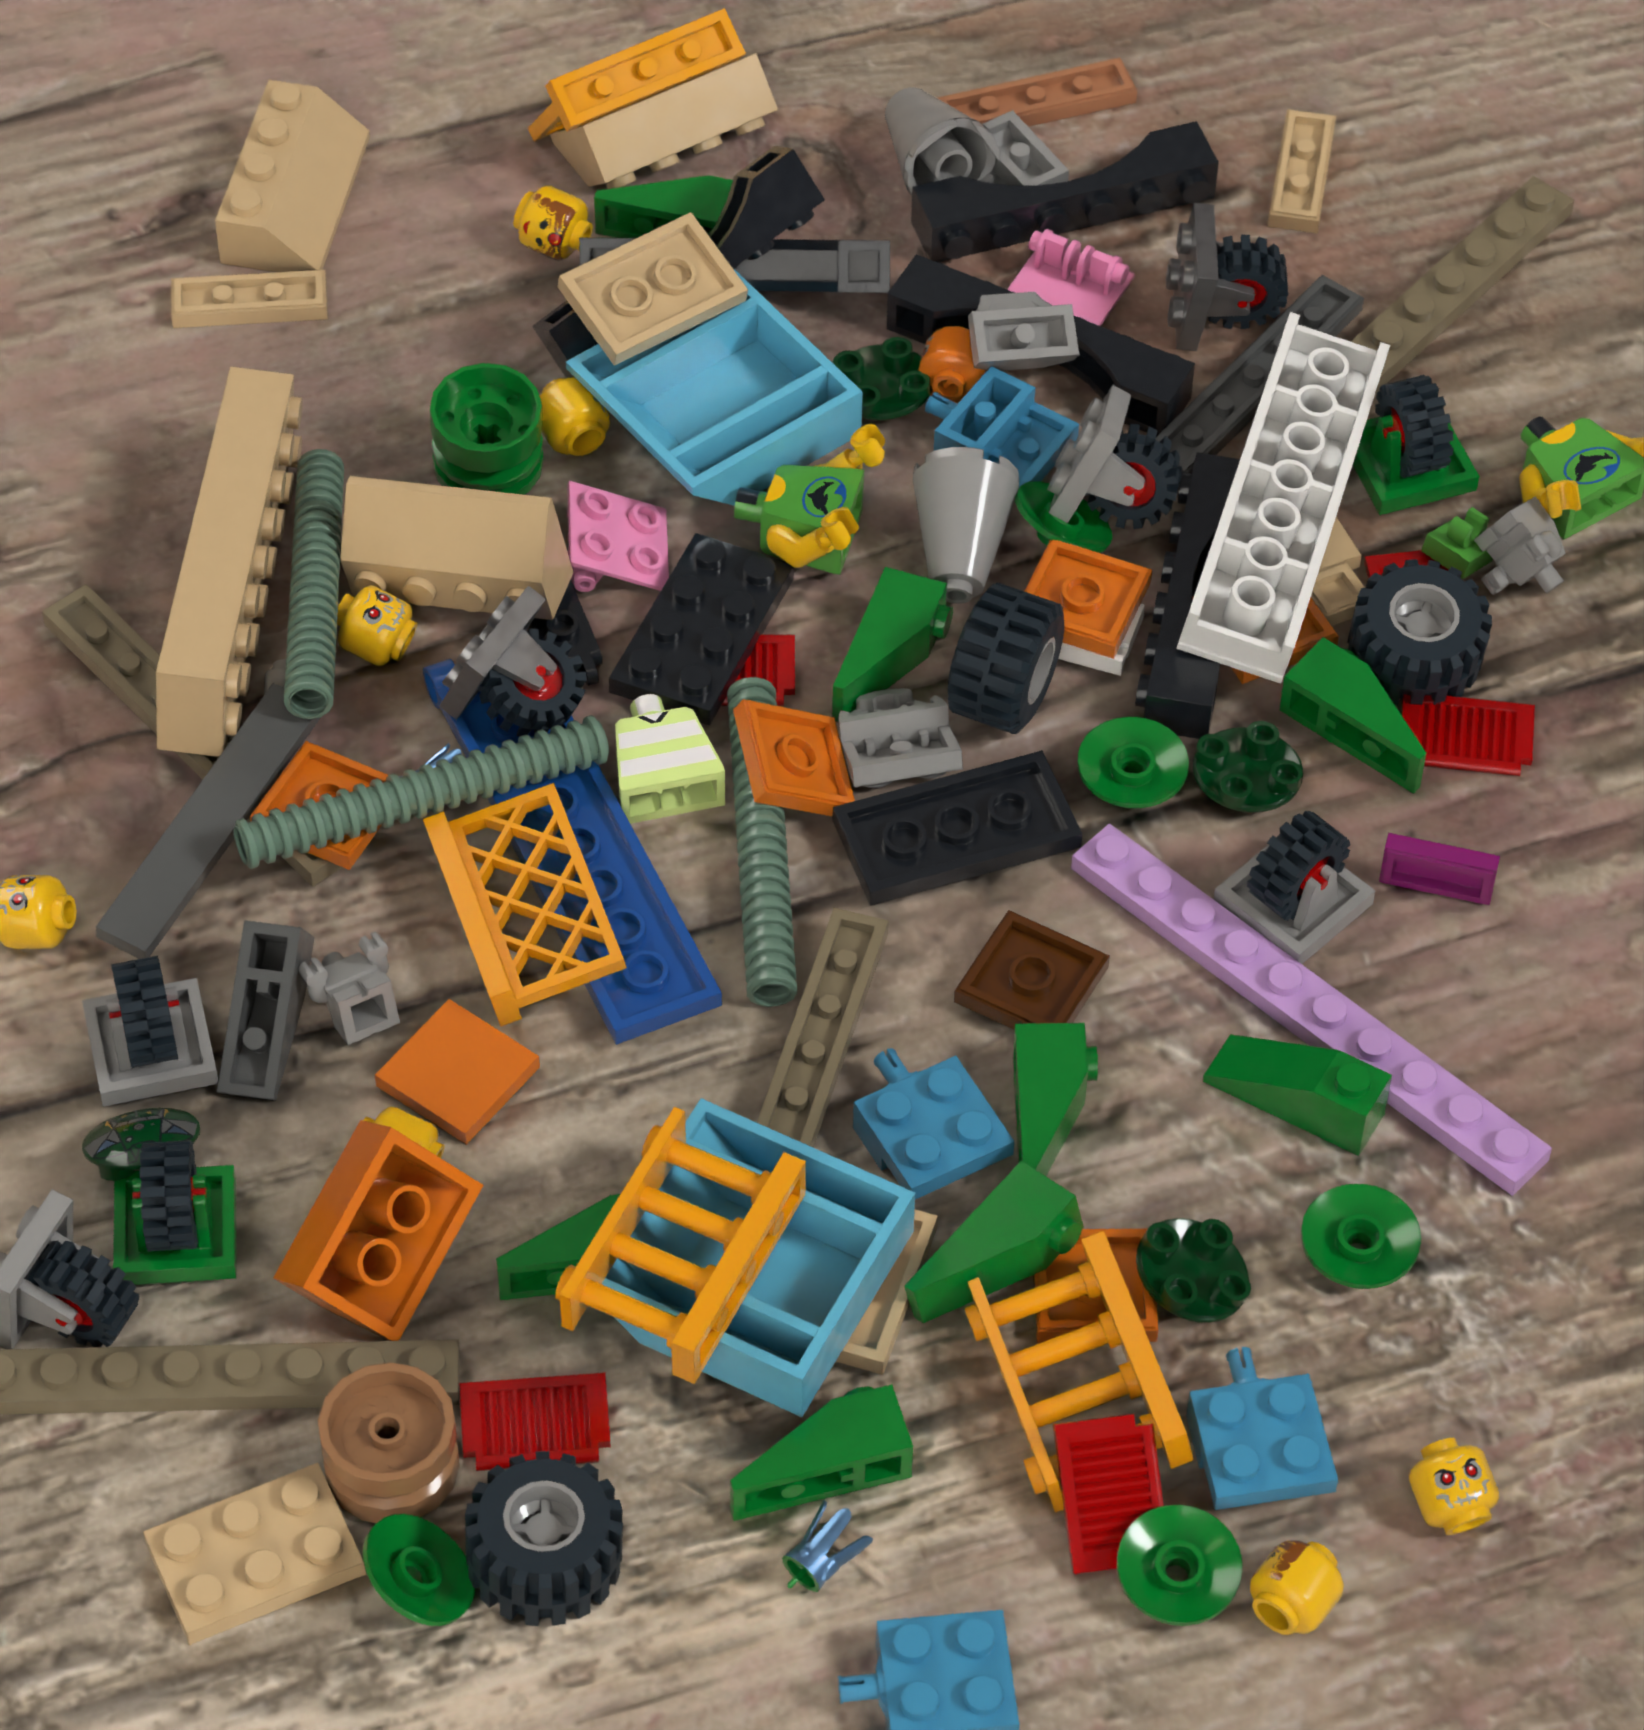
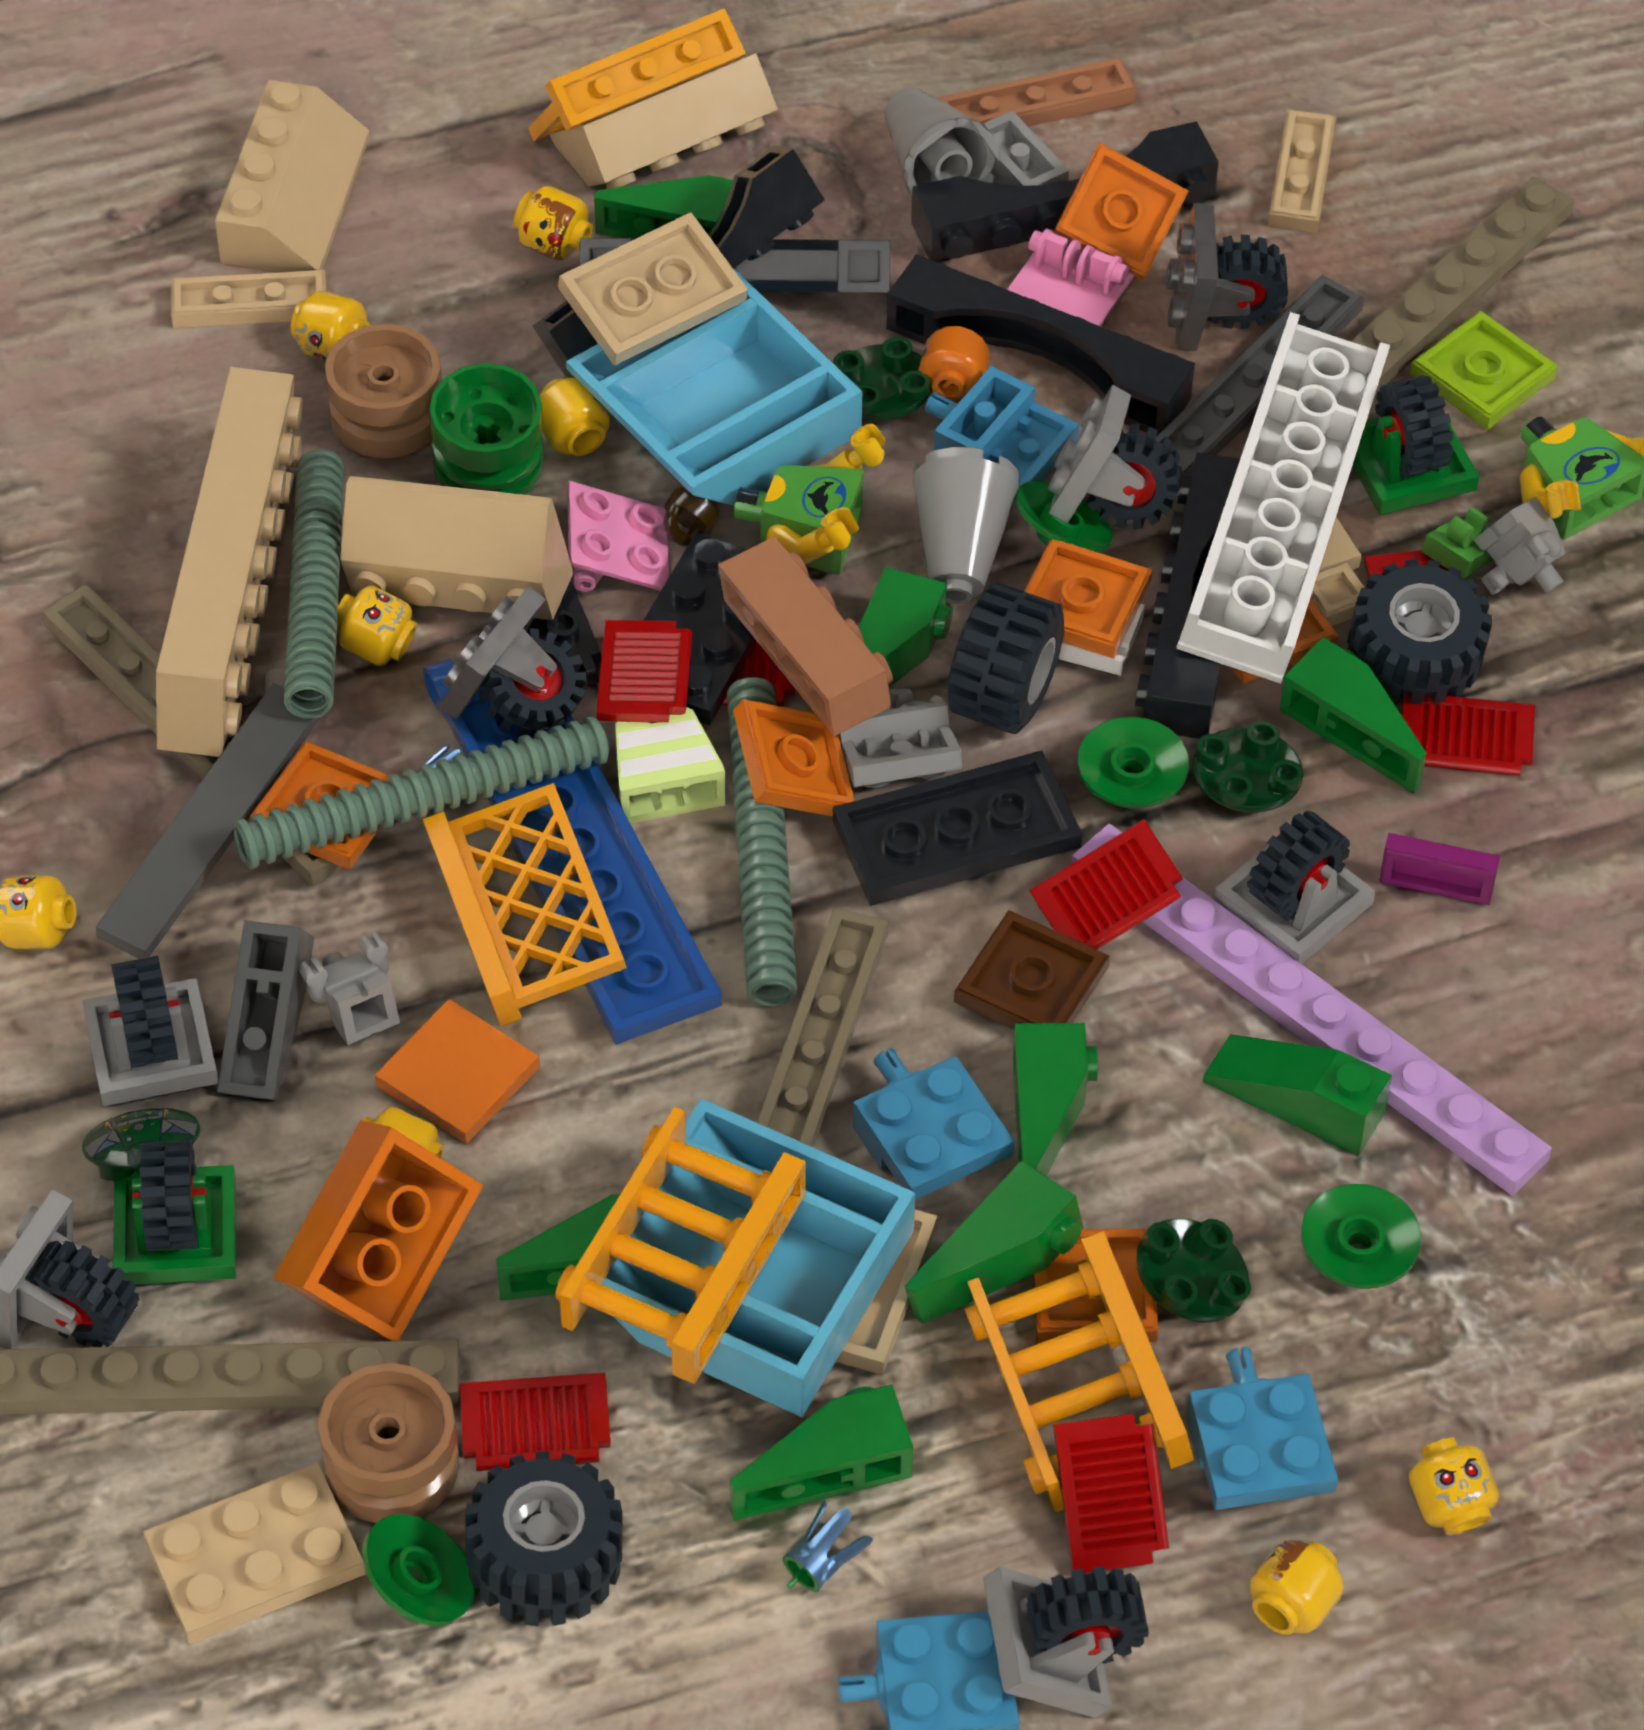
light grey slope [968,292,1079,371] -> none
green dish [1117,1505,1243,1626] -> none
none -> yellow head [290,291,371,361]
none -> medium nougat wheel [324,324,442,459]
none -> red window [596,620,692,722]
none -> dark brown tile [664,487,719,546]
none -> nougat brick [718,536,893,736]
none -> plate [983,1566,1149,1718]
none -> red window [1029,819,1183,950]
none -> orange tile [1053,143,1189,282]
none -> lime tile [1410,311,1558,430]

